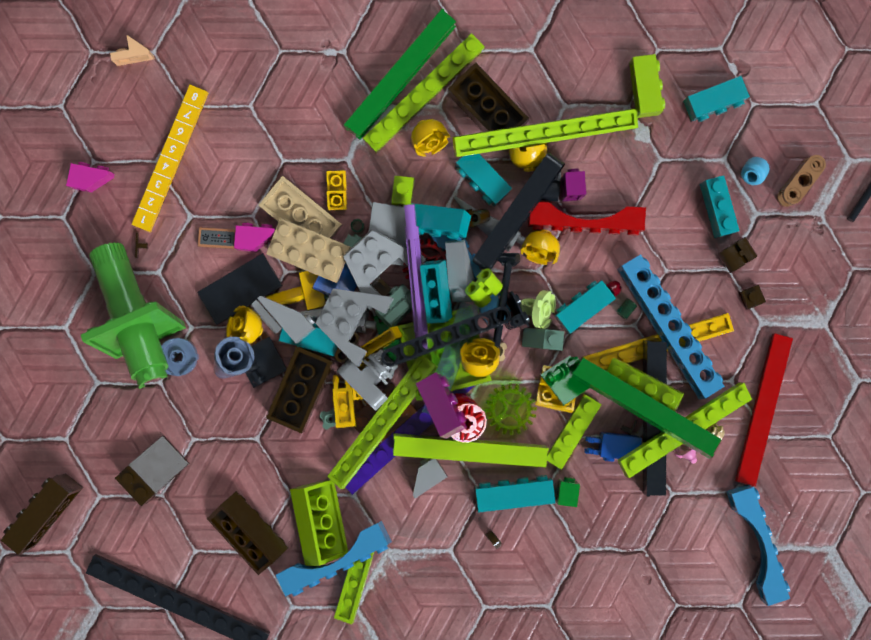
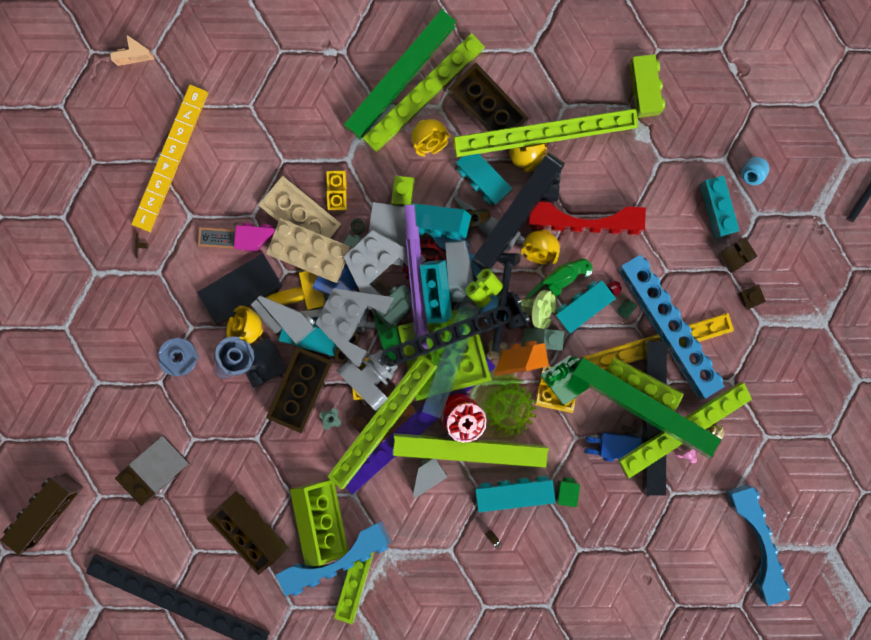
dark pink slope [66,162,115,193] -> none
bright green piece [81,242,186,389] -> none
yellow hinge [332,375,356,428] -> none
yellow piece [361,326,402,359] -> none
magenta brick [416,372,467,439] -> none
yellow cylinder [460,338,500,377] -> none
lime plate [547,394,602,470] -> none
magenta brick [560,168,586,202] -> none
teal brick [683,76,750,122] -> none
red tile [735,333,793,487] -> none
medium nougat piece [777,155,826,207] -> none
none -> orange slope [495,340,549,376]
none -> green animal [526,259,593,298]

